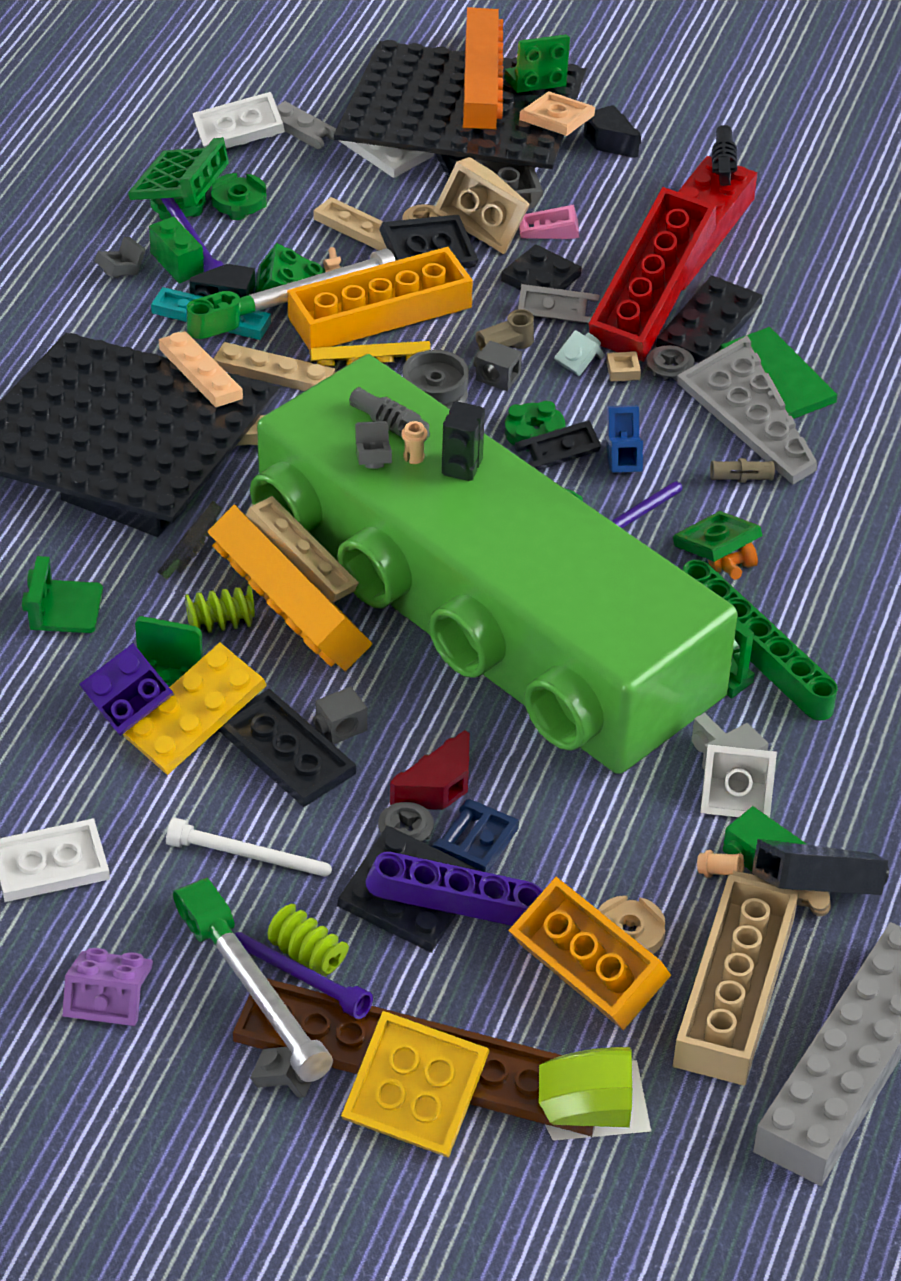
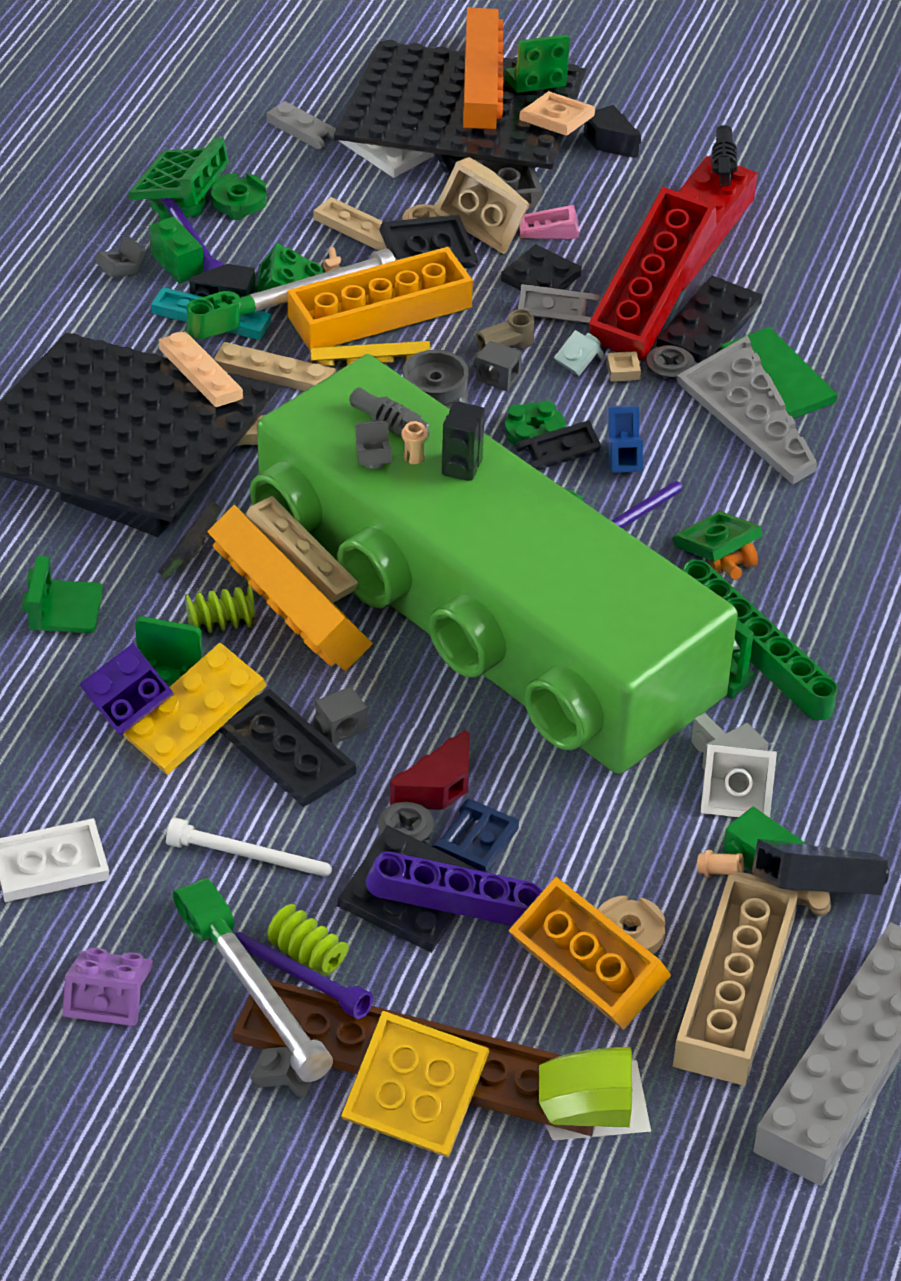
white plate [192,92,285,148] -> none
dark tan pin [710,458,775,483] -> none

